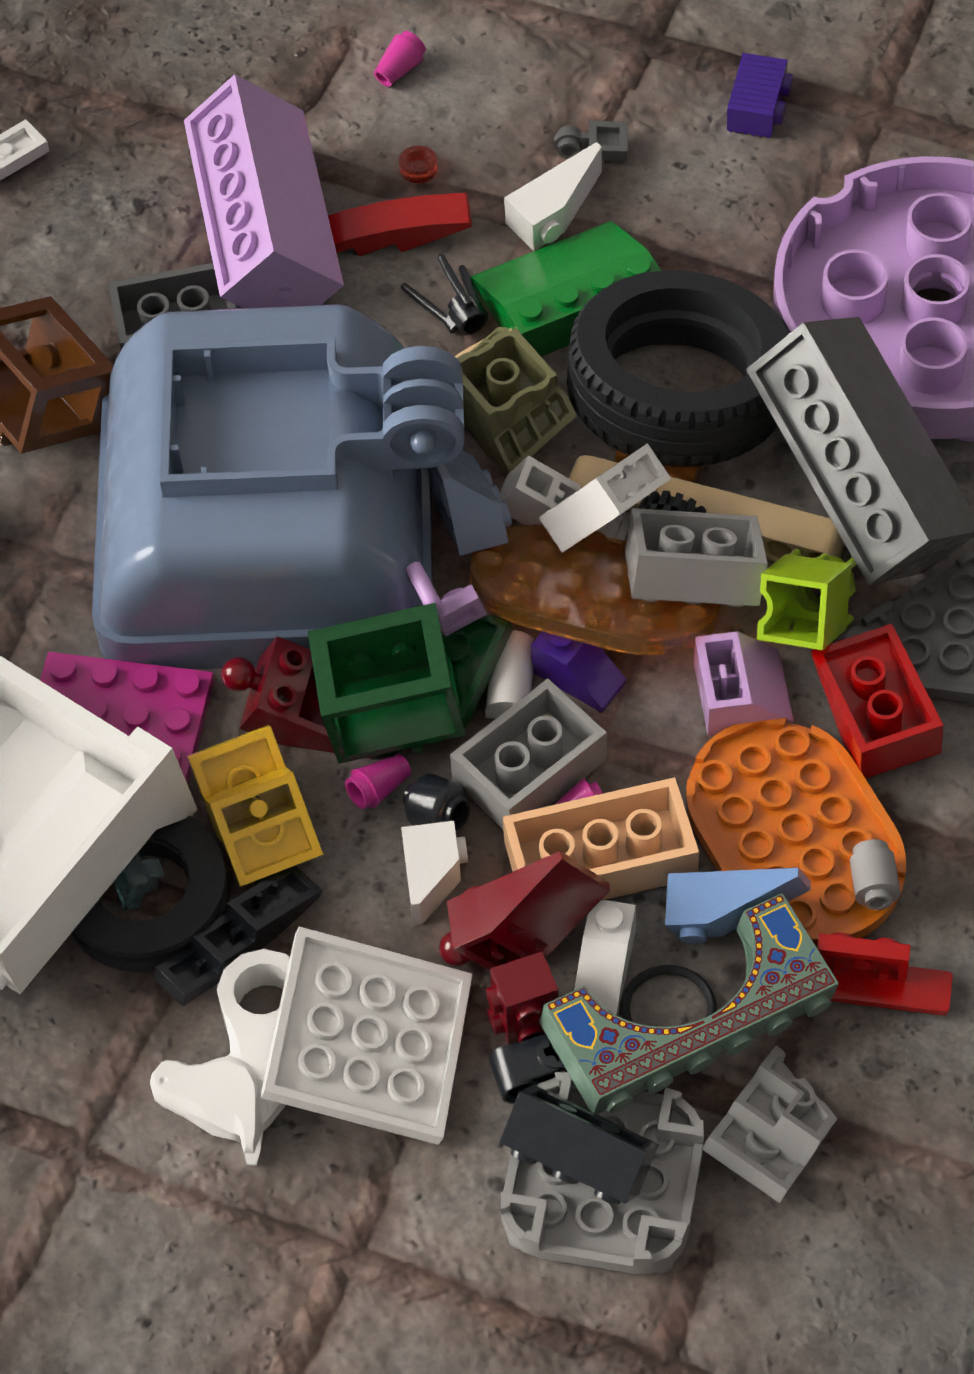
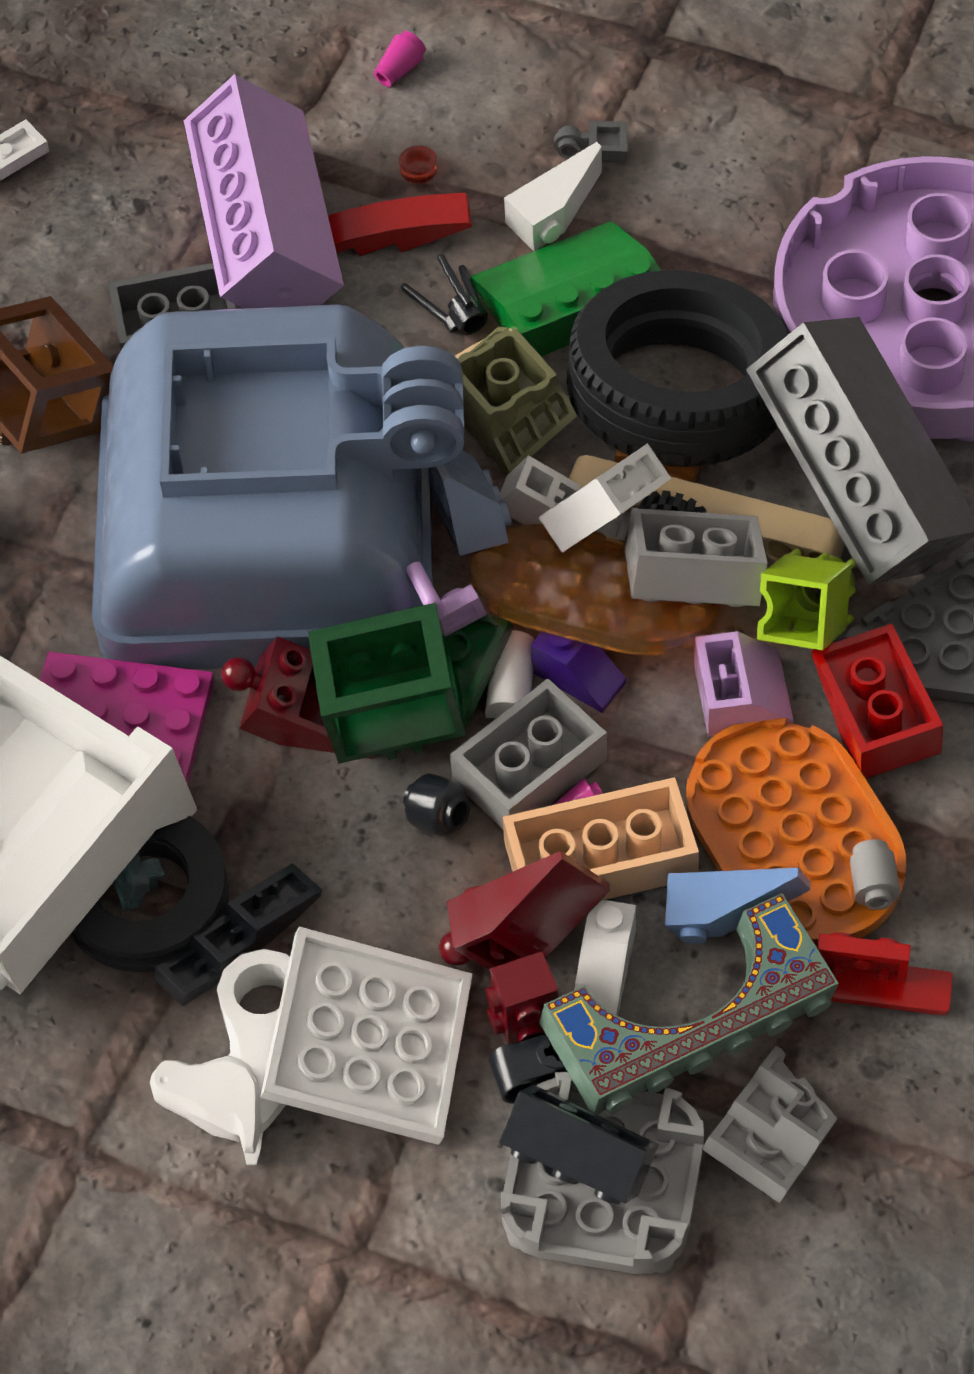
yellow bracket [187,725,323,887] -> none
dark pink cone [345,754,411,809] -> none
white slope [401,821,468,926] -> none
black tyre [621,965,717,1022] -> none
dark purple brick [727,53,793,138] -> none

